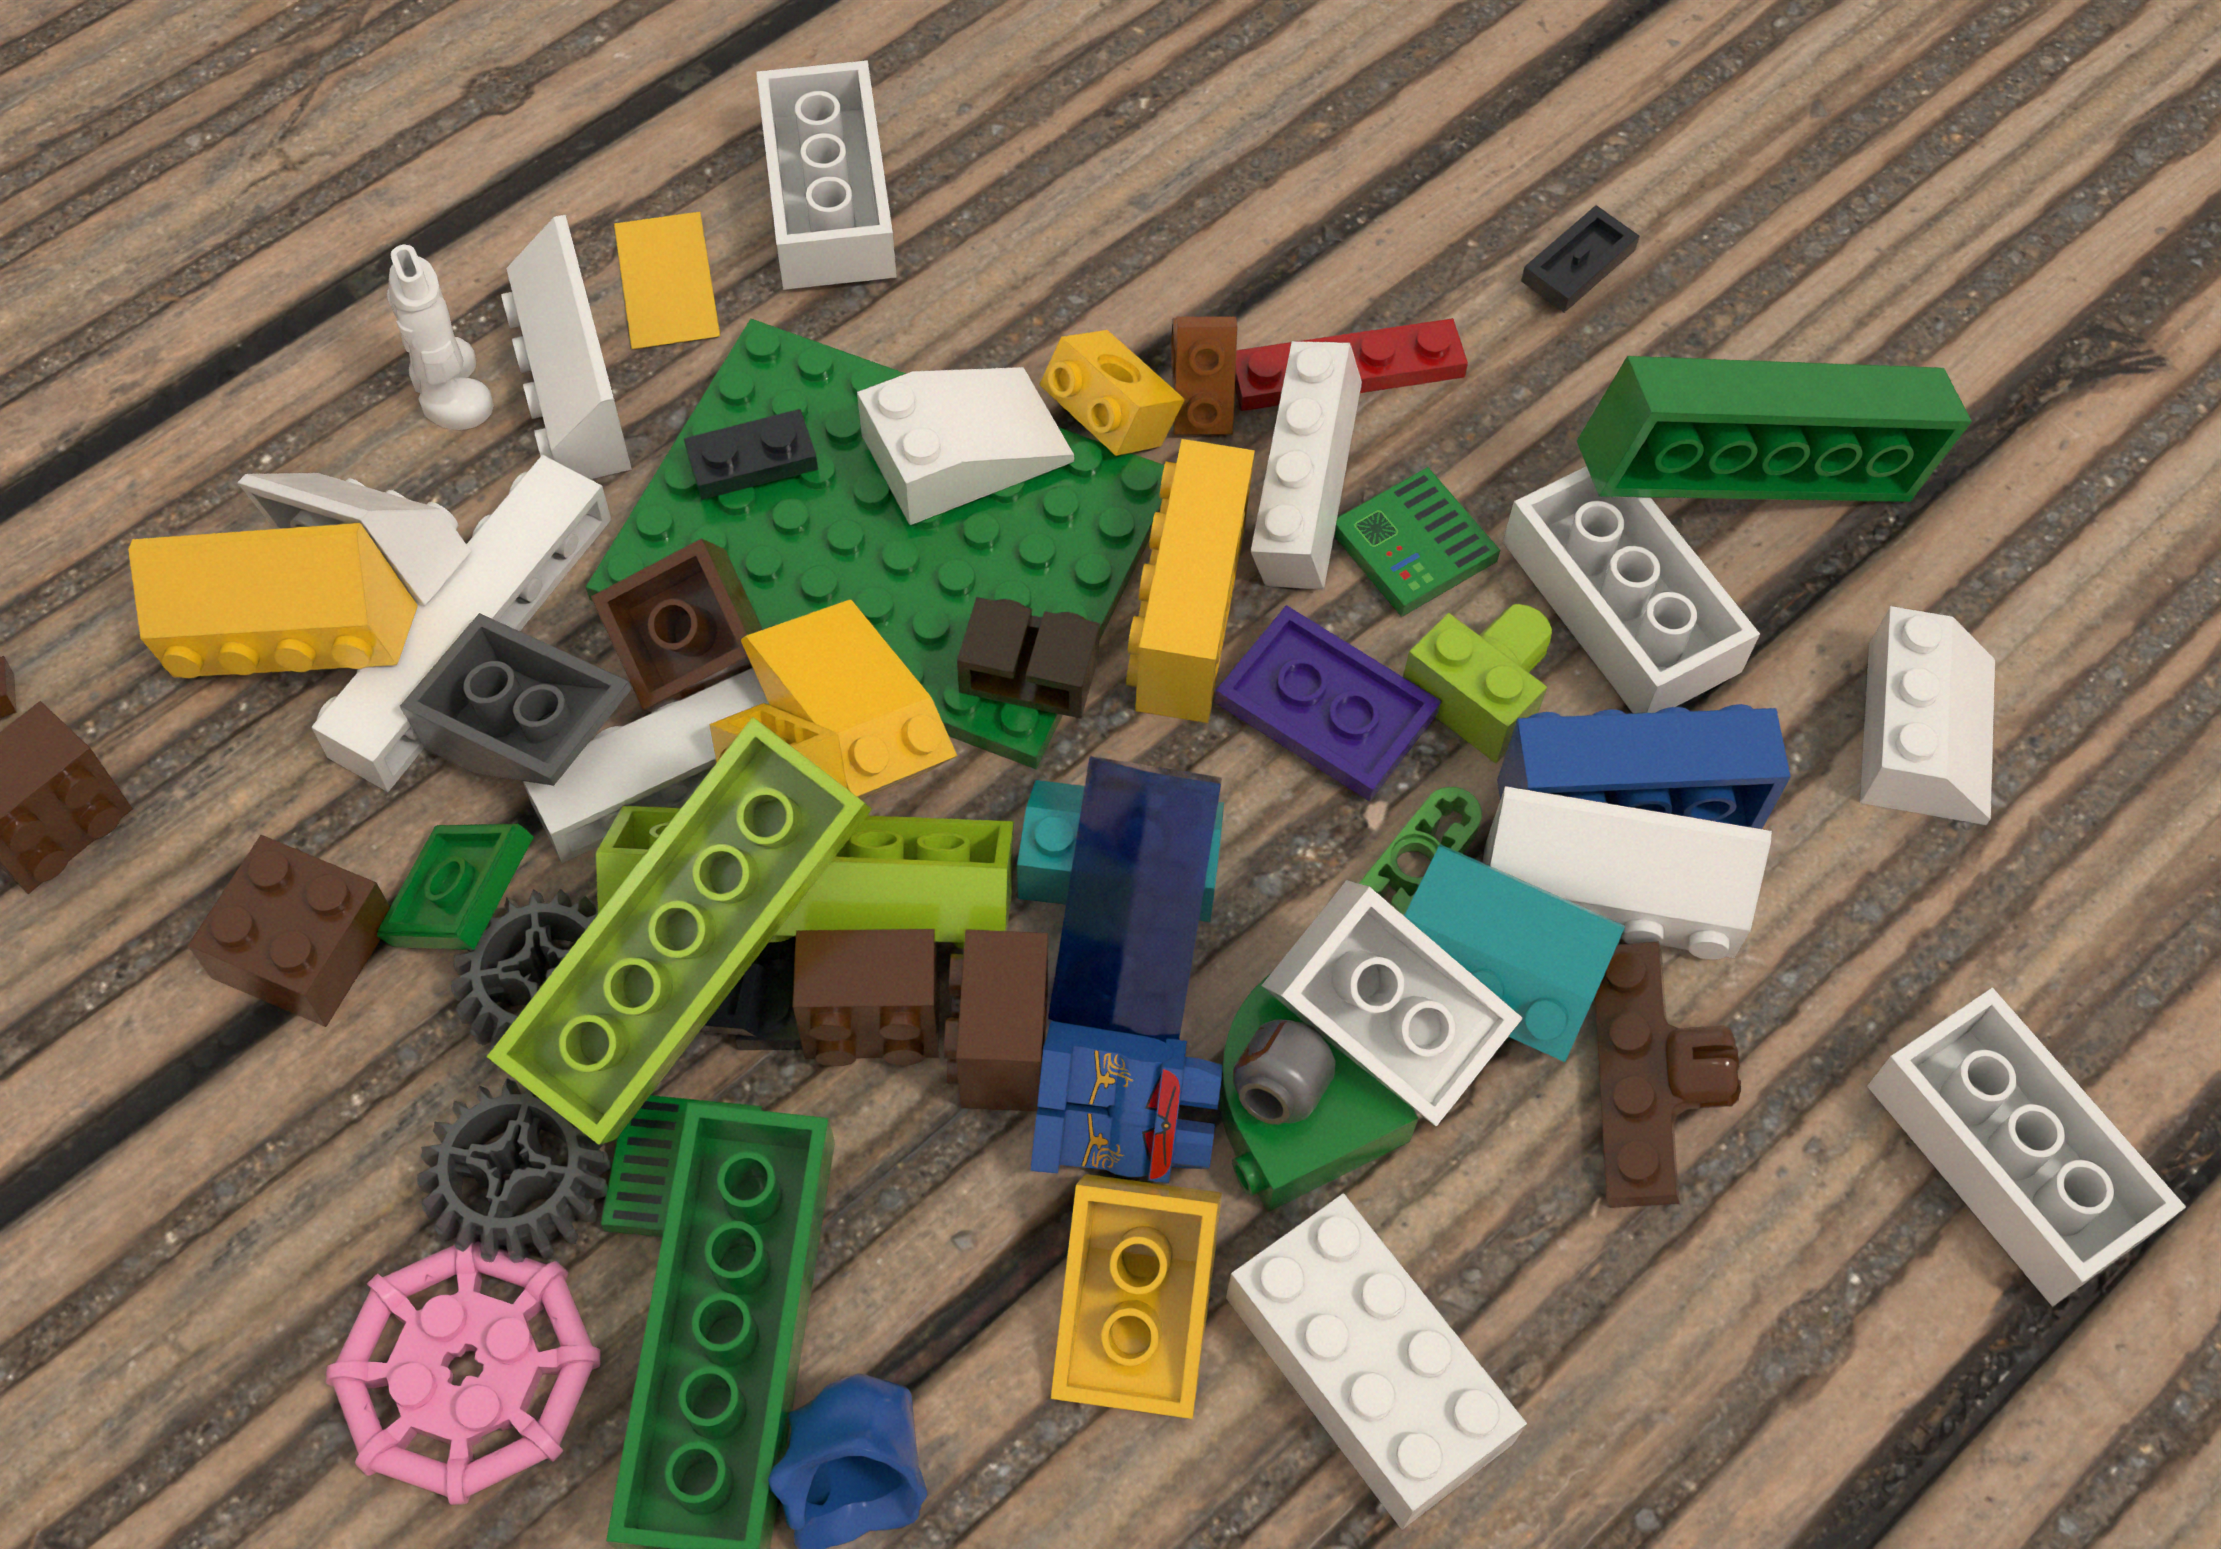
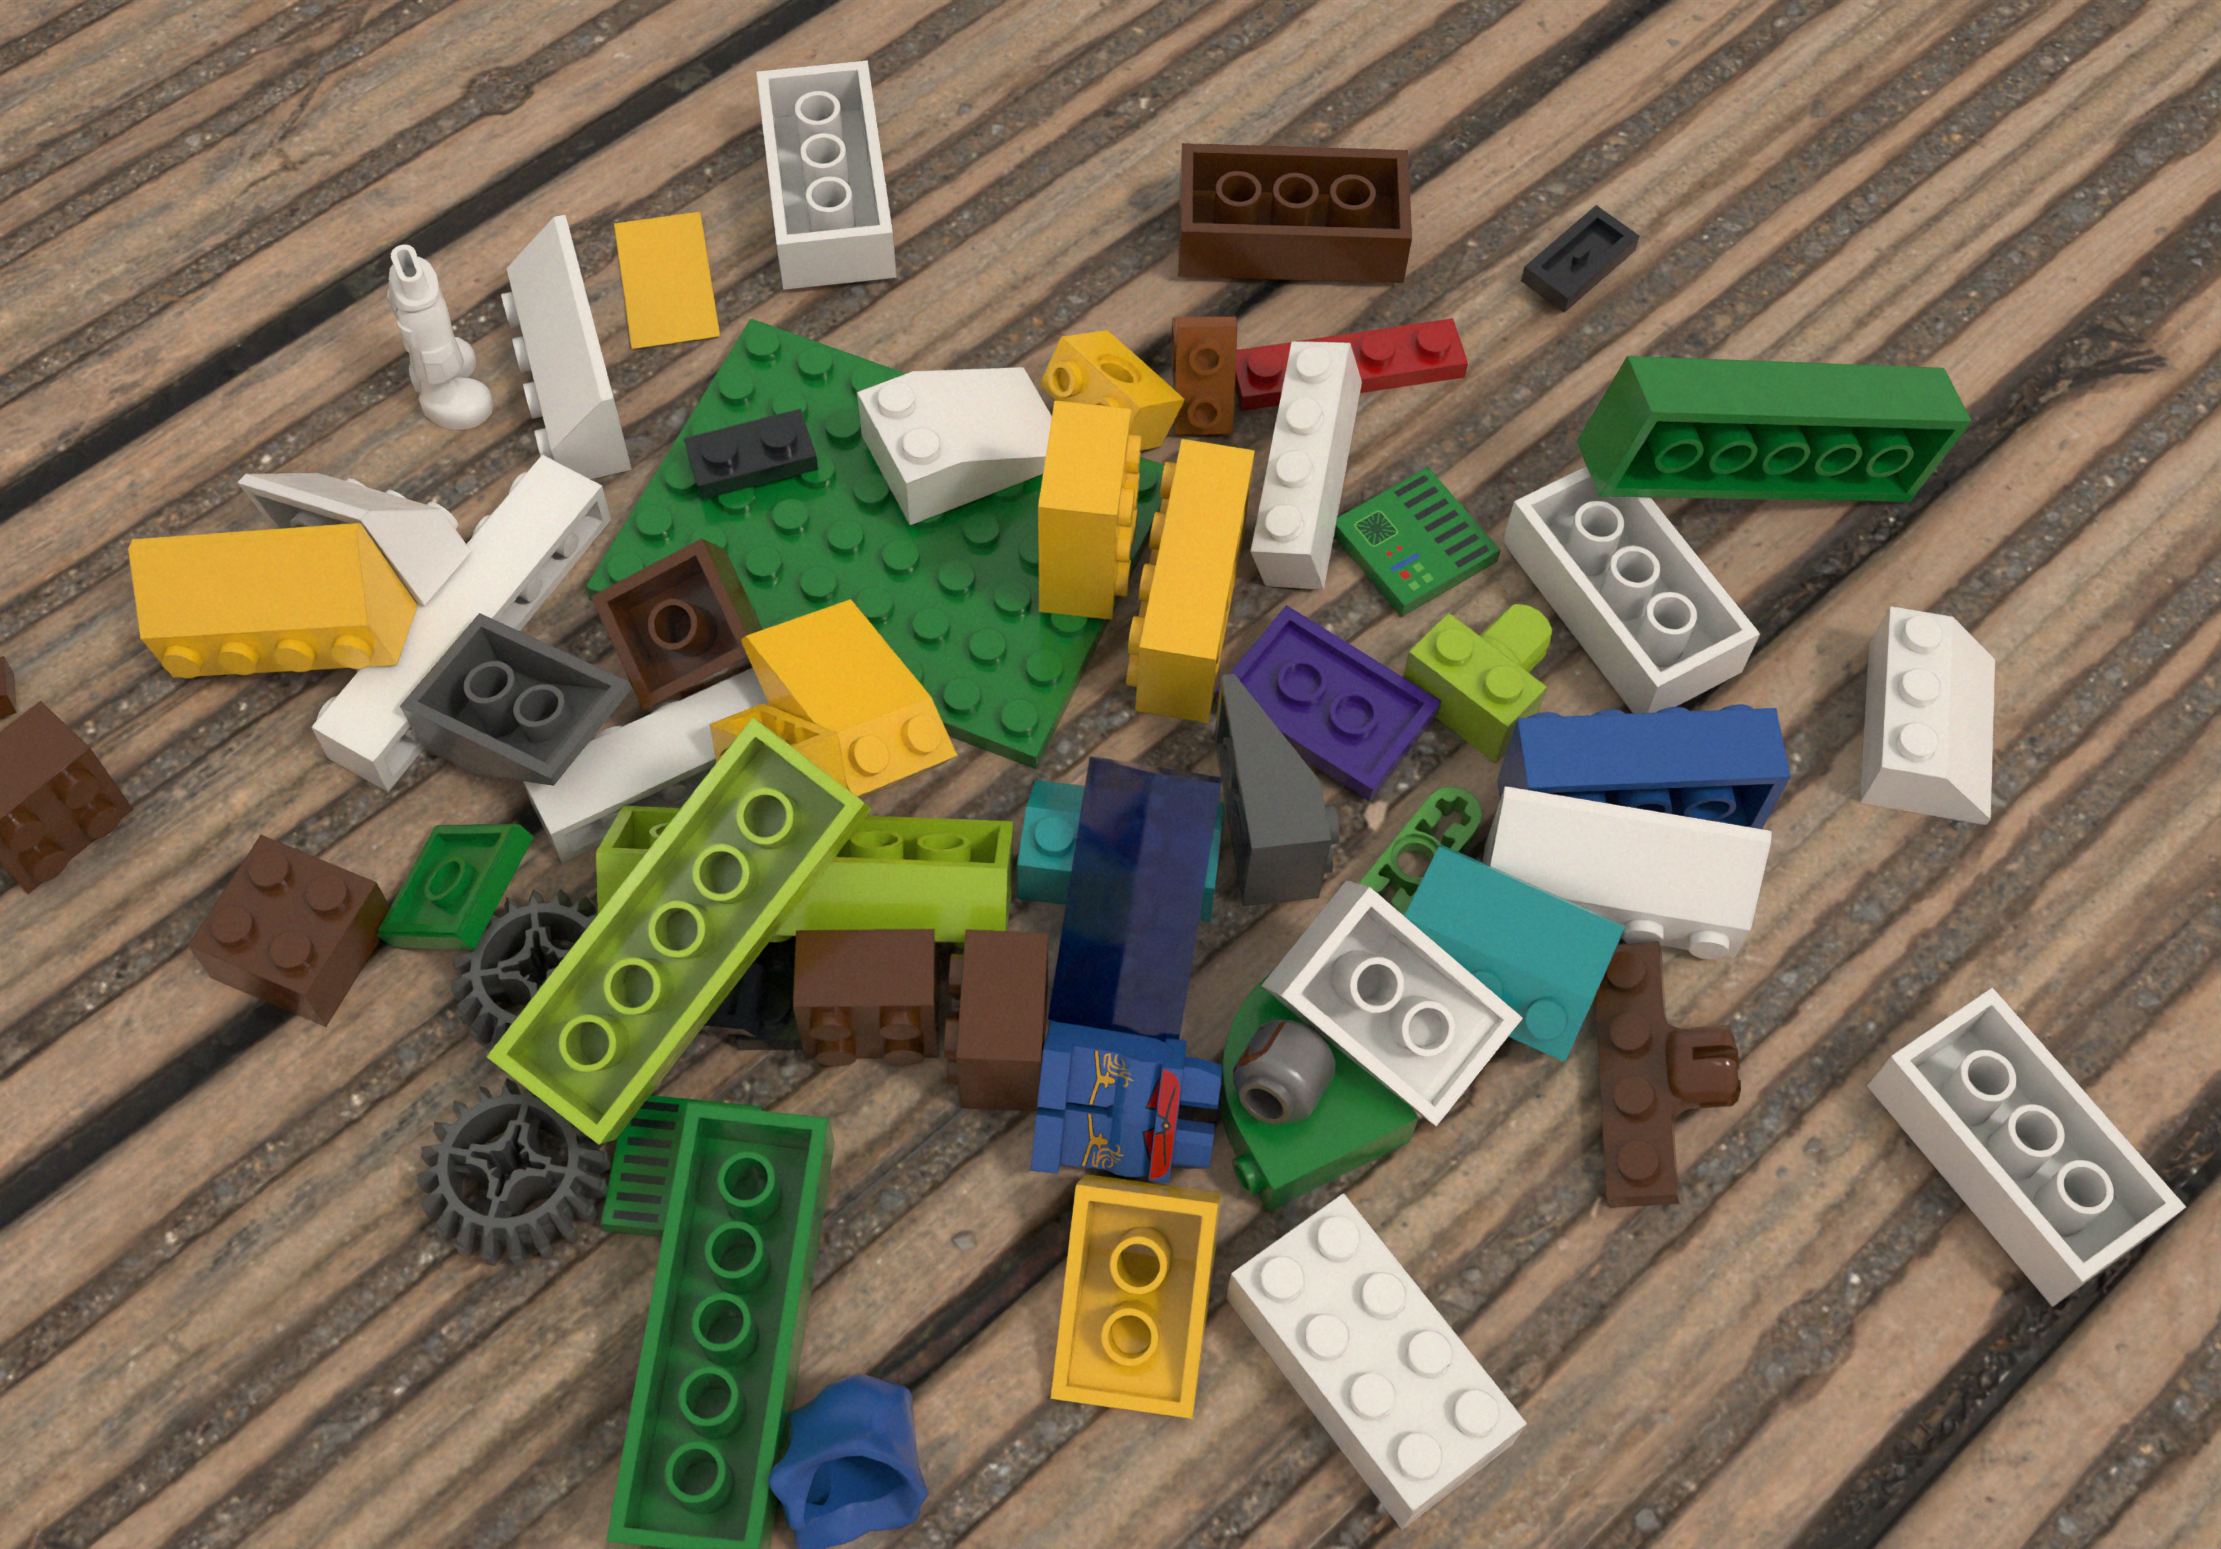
bright pink plate [326,1241,601,1505] -> none
dark brown piece [957,597,1100,719] -> none
none -> yellow brick [1038,401,1142,620]
none -> reddish brown brick [1178,143,1412,283]
none -> dark grey slope [1214,674,1340,906]

